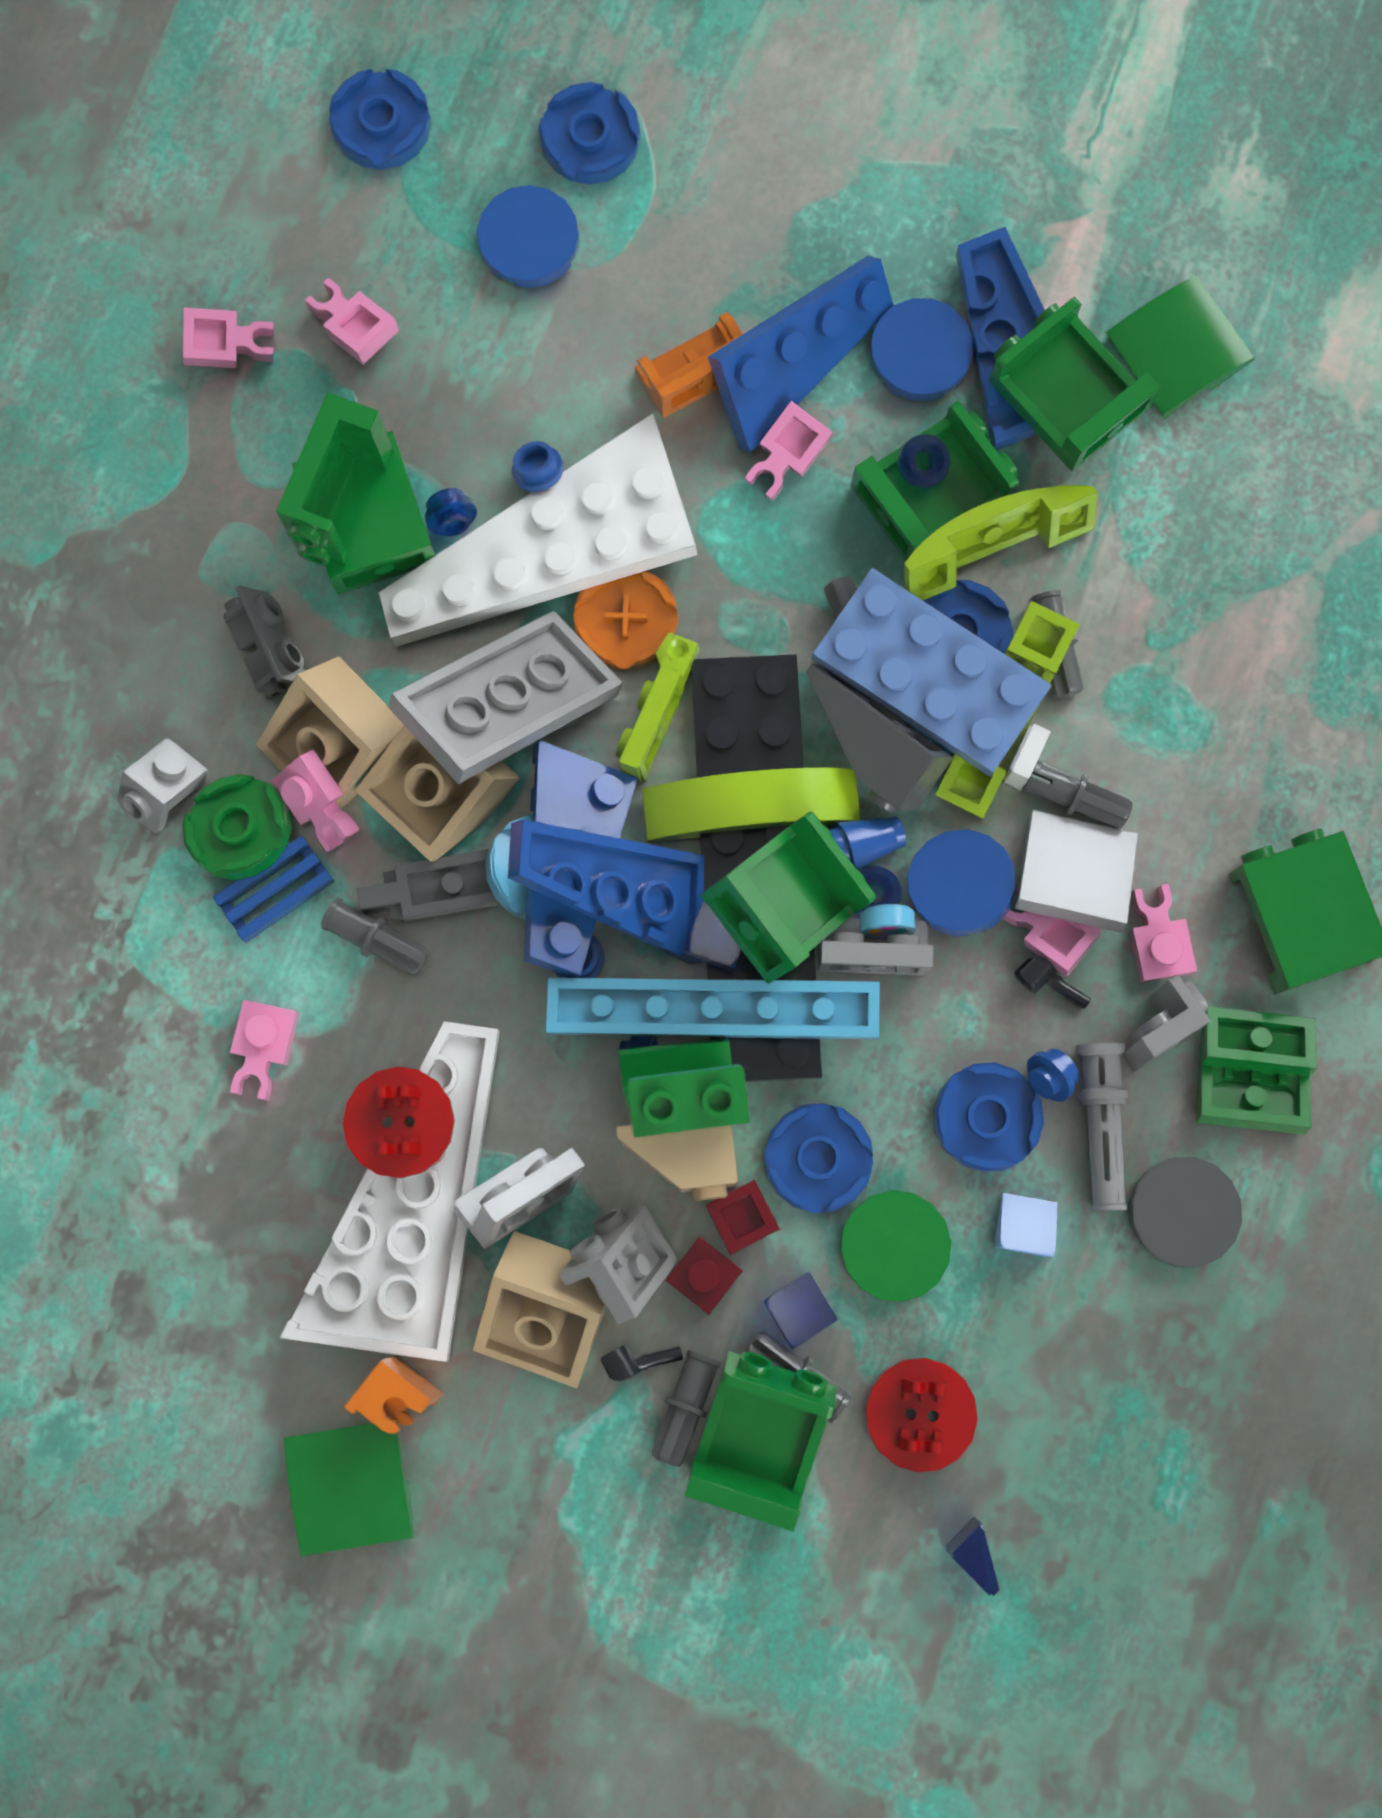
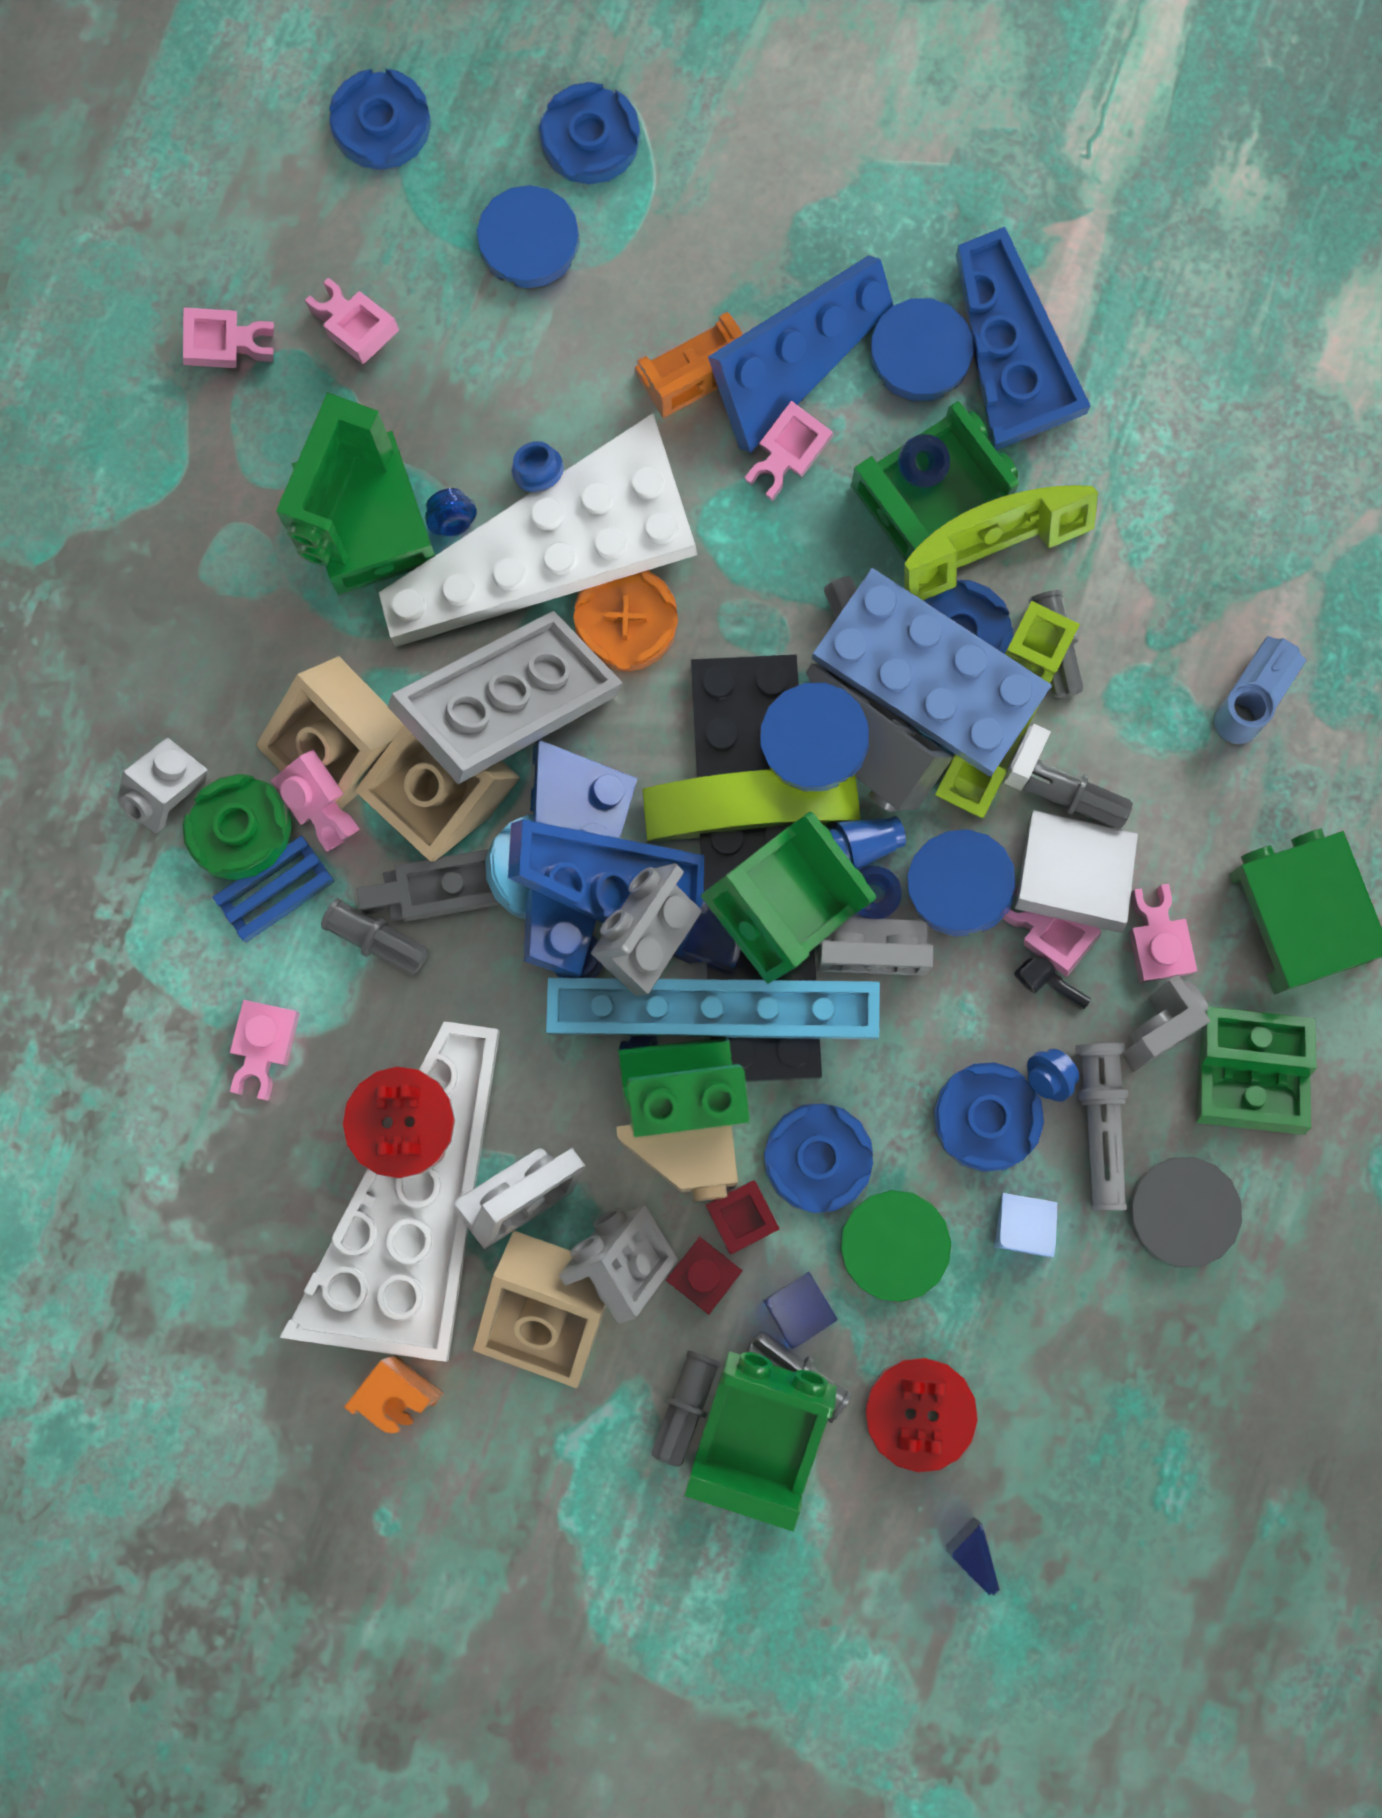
dark grey hinge [223,586,304,699] -> none
green slope [283,1419,415,1557] -> none
black hand [601,1344,683,1381] -> none
lime hinge [616,632,700,783] -> none
medium azure tile [860,904,916,940] -> none
green panel [989,296,1161,472] -> none
green slope [1105,275,1255,418] -> none
none -> light grey bracket [591,863,702,996]
none -> blue tile [761,683,869,792]
none -> medium blue piece [1214,636,1307,744]

